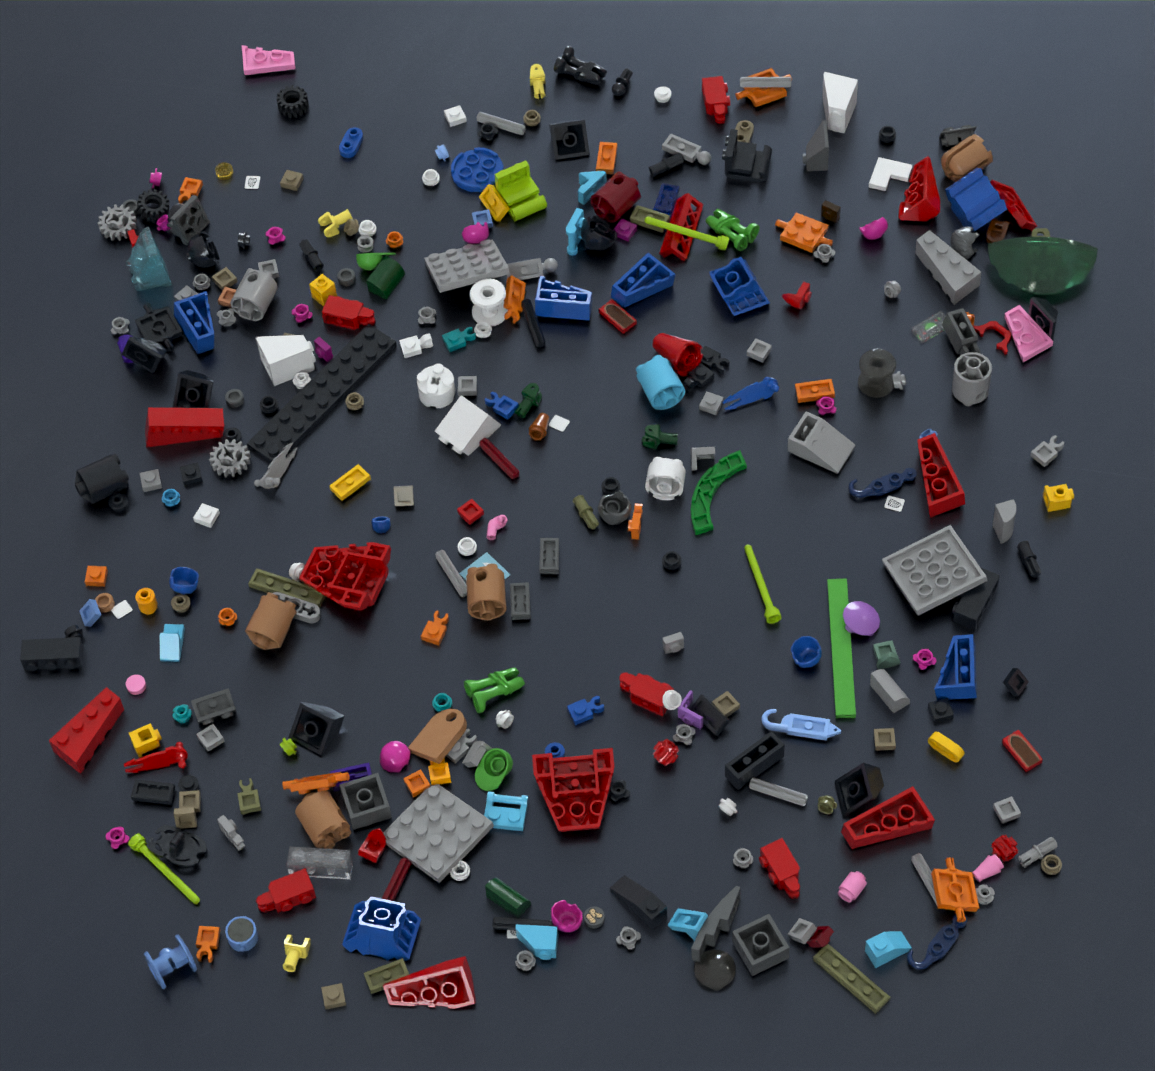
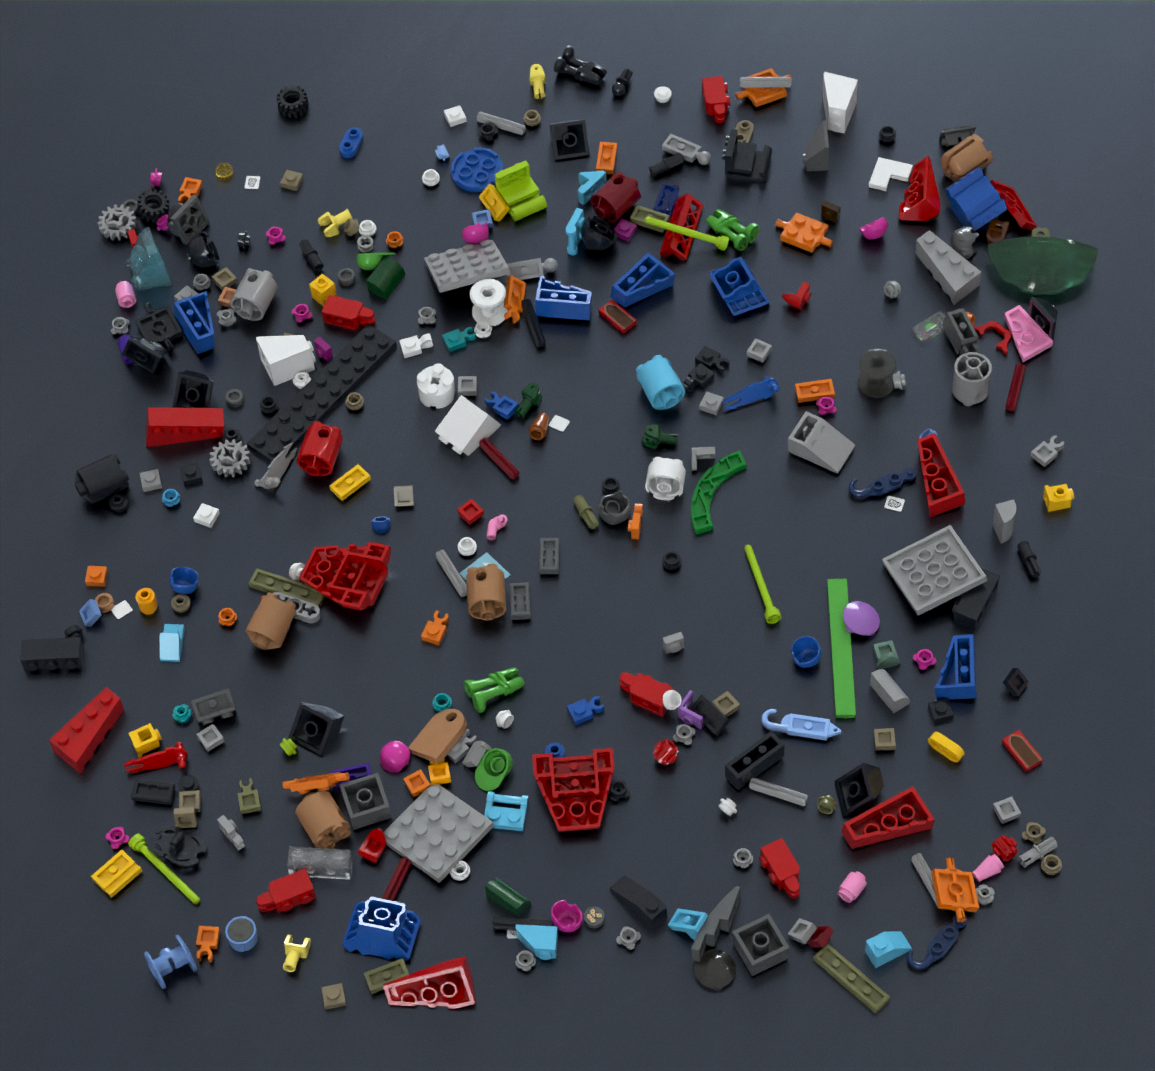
bright pink tile [126,675,146,695] -> none
bright pink wing [242,45,296,75] -> none
light grey plate [258,259,279,278] -> none
red cone [653,333,703,377] -> none
light grey plate [814,244,835,263] -> none
none -> yellow plate [91,850,142,898]
none -> bright pink brick [115,281,136,308]
none -> red cylinder [296,421,343,476]
none -> dark red axle [1005,363,1026,412]
none -> dark tan plate [1022,822,1046,845]

